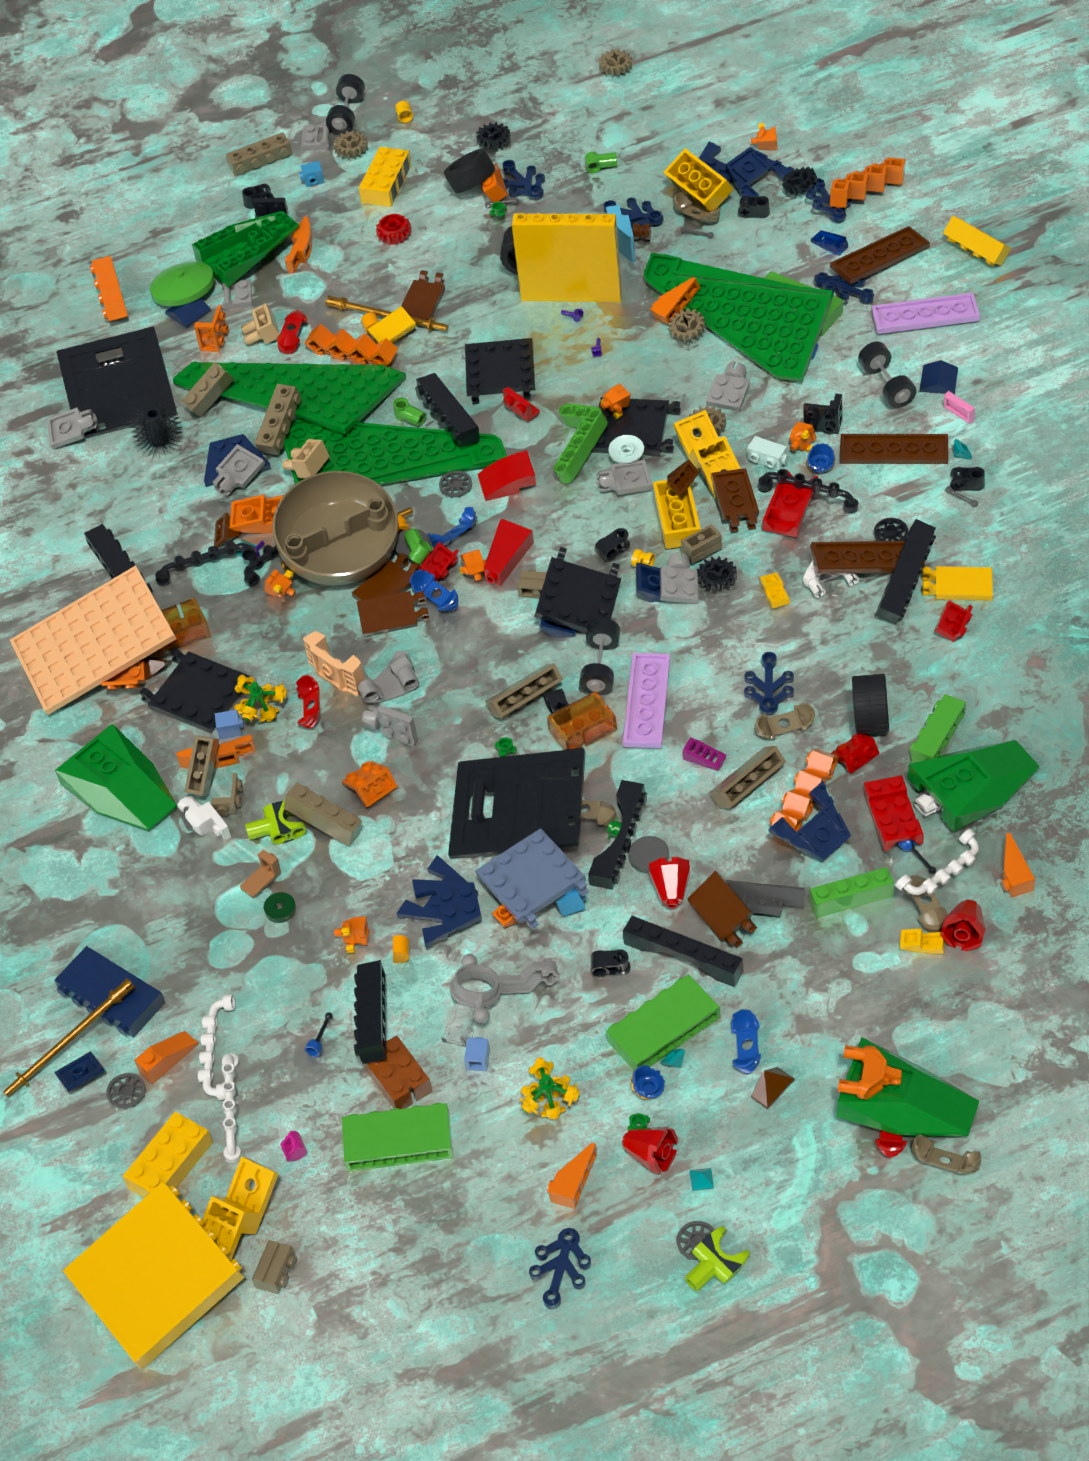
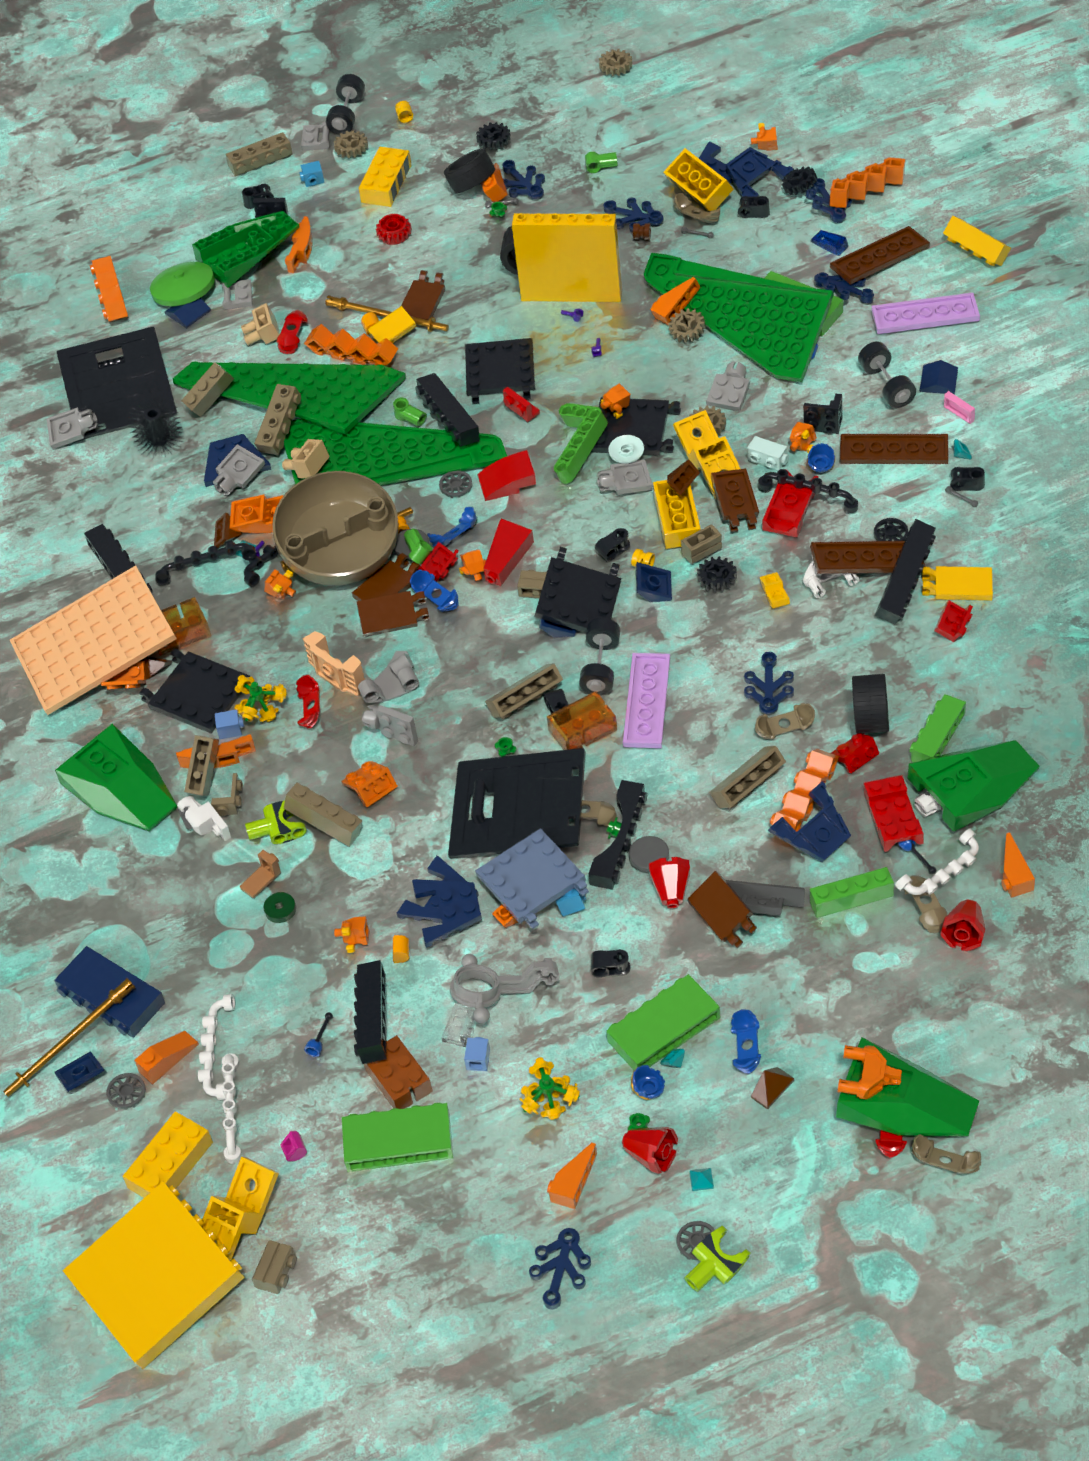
orange bracket [194,305,229,352] -> none
medium azure slope [606,205,636,262] -> none
black arch [623,916,744,987] -> none
light grey plate [660,552,698,604] -> none
magenta slope [683,737,727,771] -> none
yellow slope [900,929,945,954] -> none

